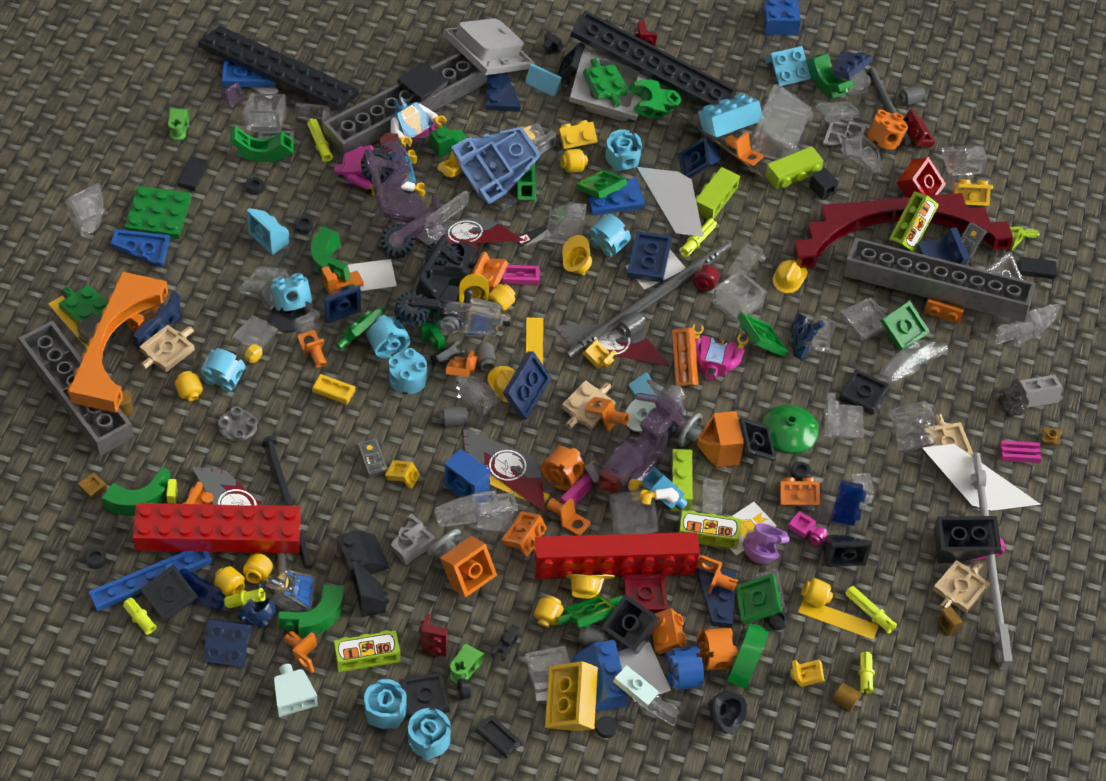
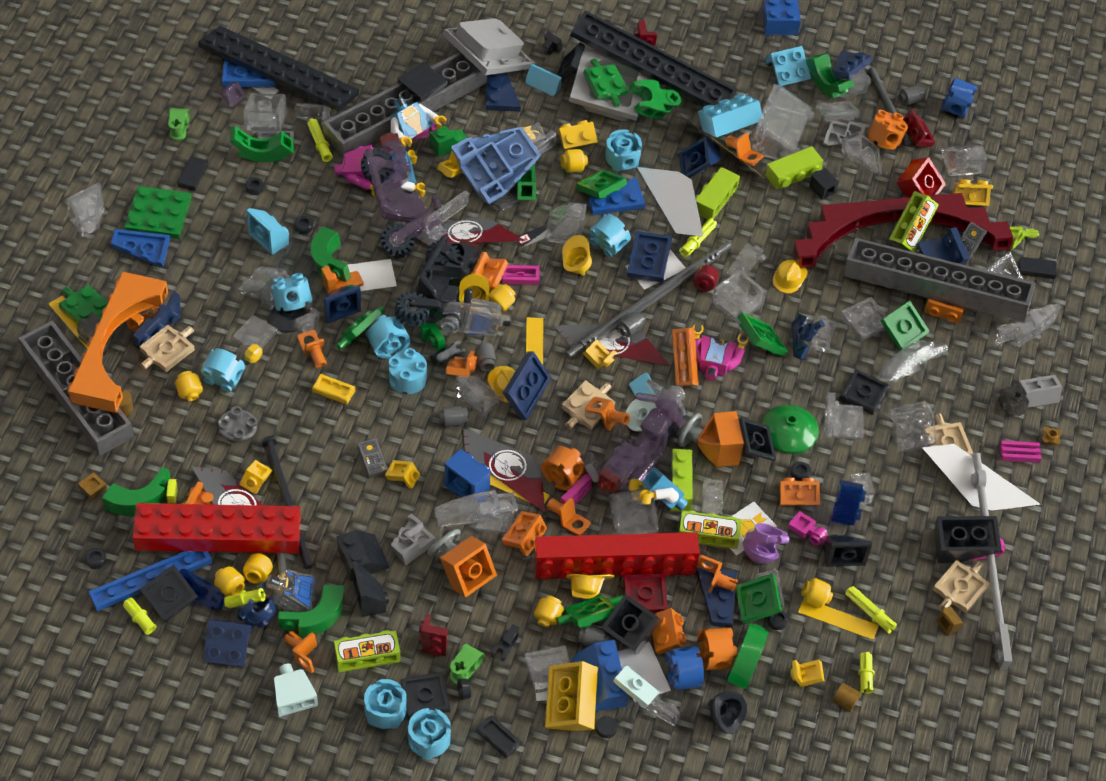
none -> yellow bracket [240,460,272,494]
none -> blue brick [941,78,978,118]

